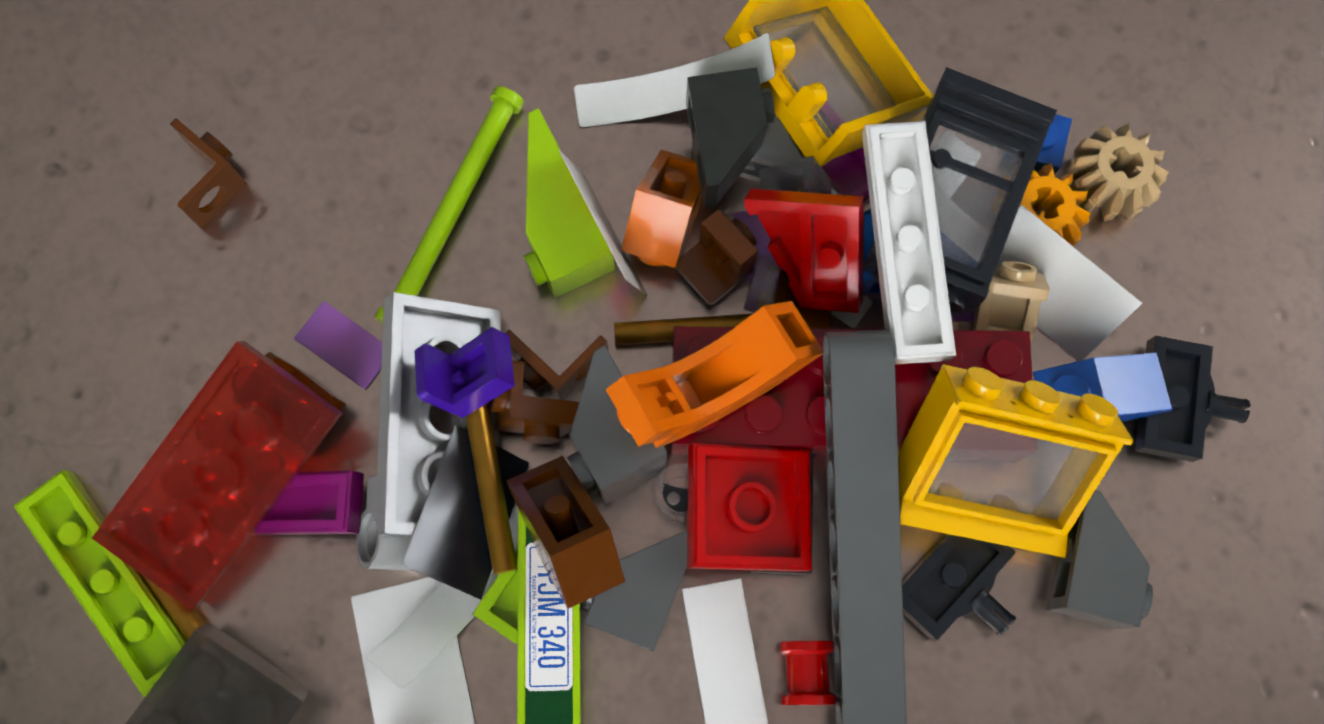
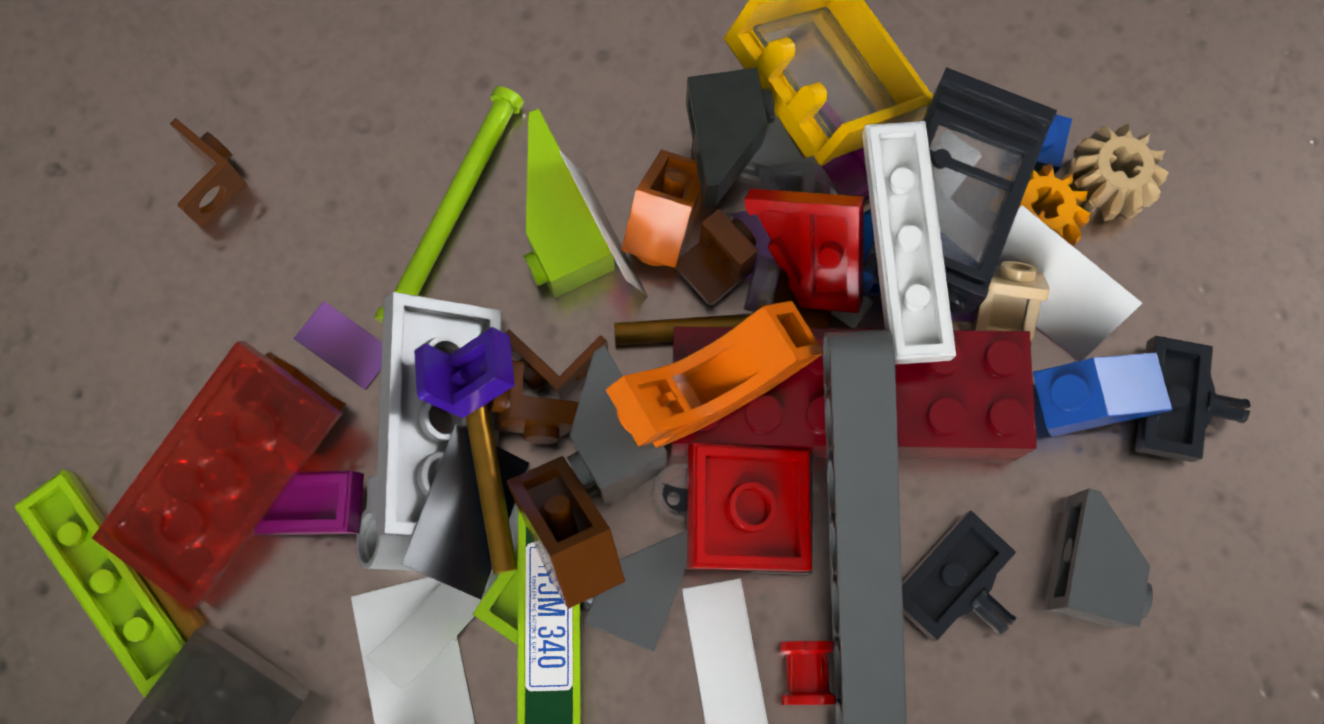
white sticker [574,33,775,127] -> none
yellow window [898,364,1134,558] -> none

